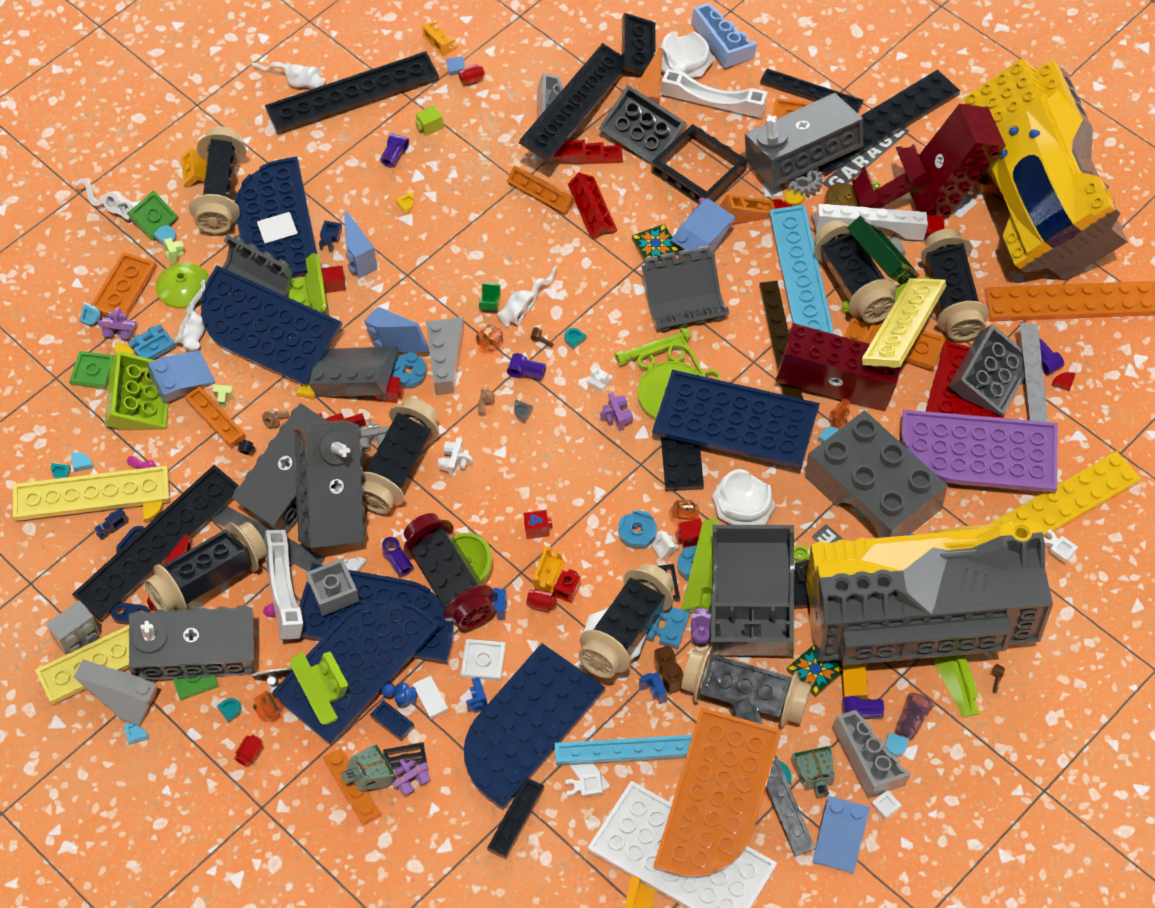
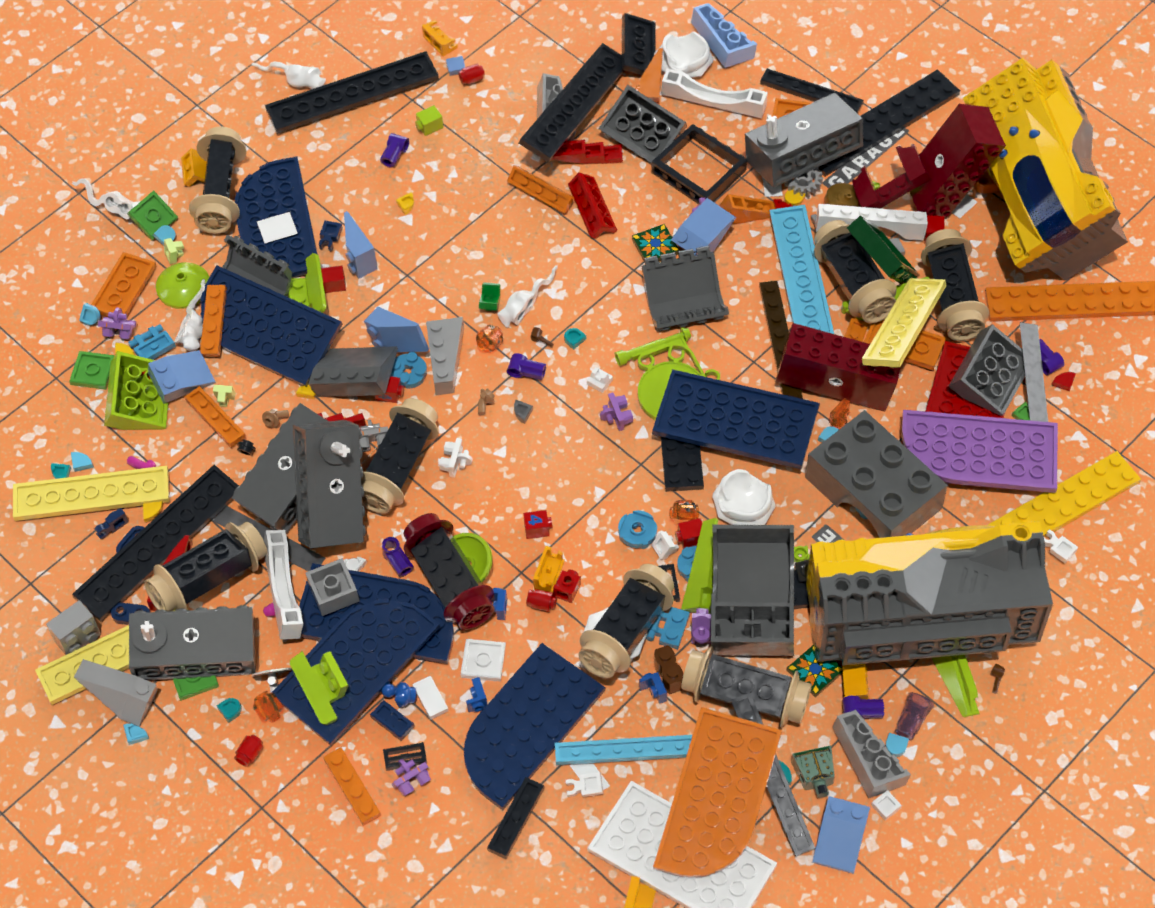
sand green torso [341,744,396,791] -> none
none -> orange plate [200,285,227,357]
none -> bright green tile [1012,402,1030,420]

